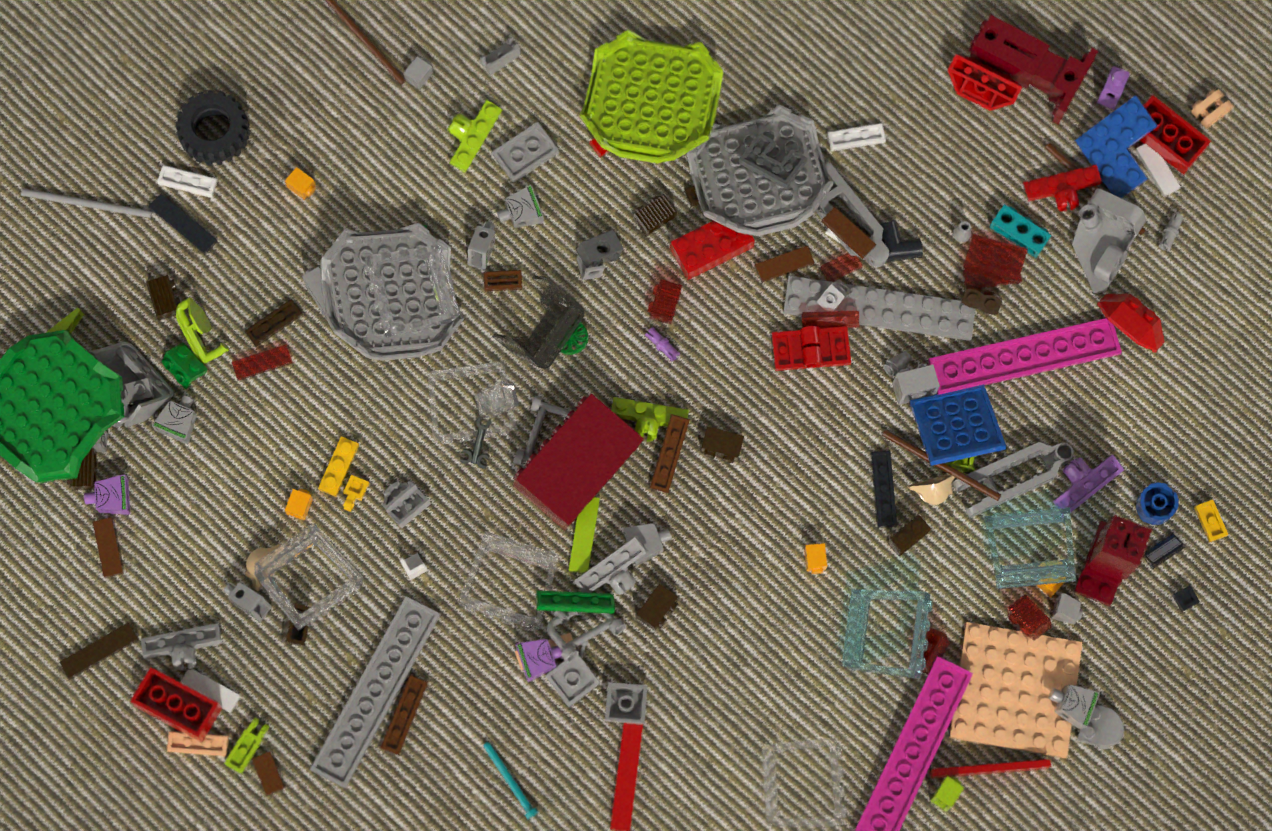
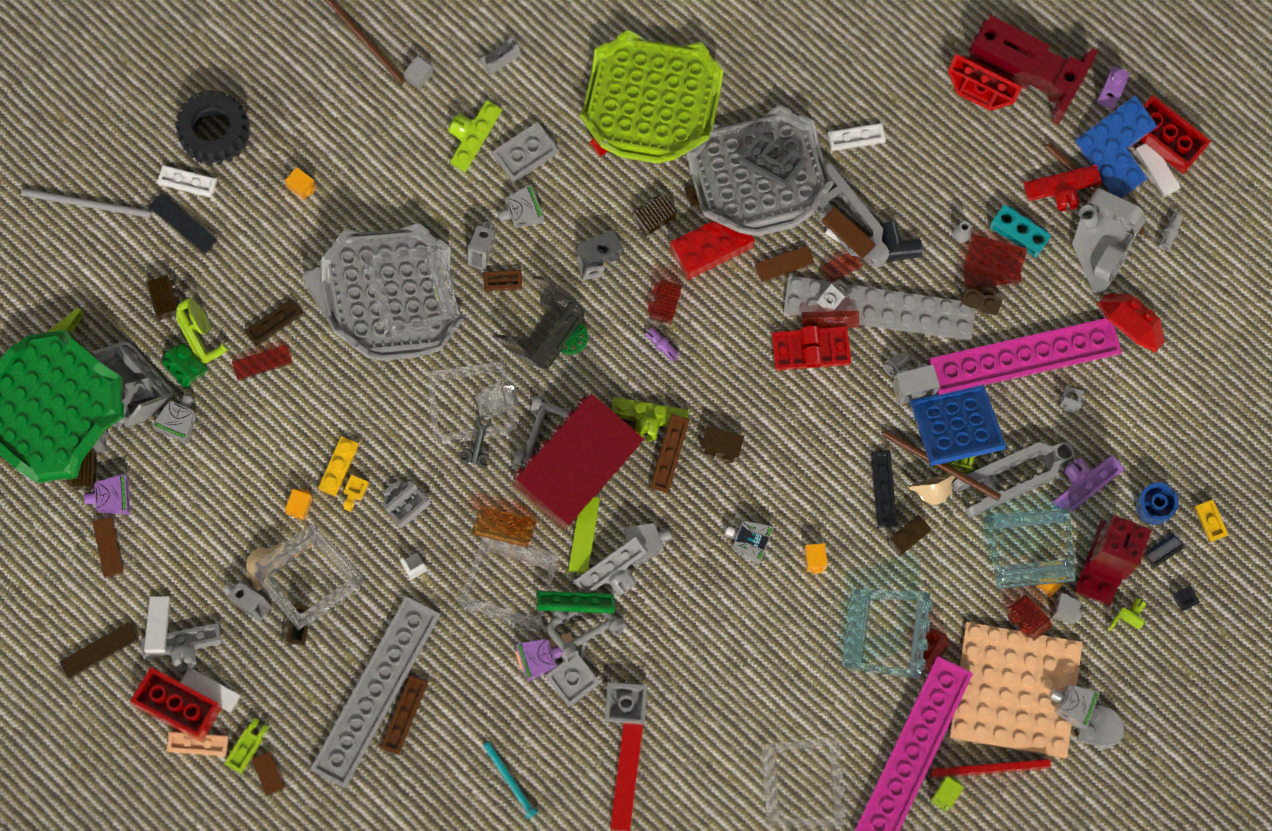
dark brown brick [636,583,679,631] -> none
light nougat brick [1191,89,1234,129] -> none
none -> white tile [144,596,171,653]
none -> clear orange plate [472,506,537,548]
none -> torso [725,521,774,565]
none -> light grey bracket [1059,385,1084,413]
none -> lime bracket [1108,598,1146,631]

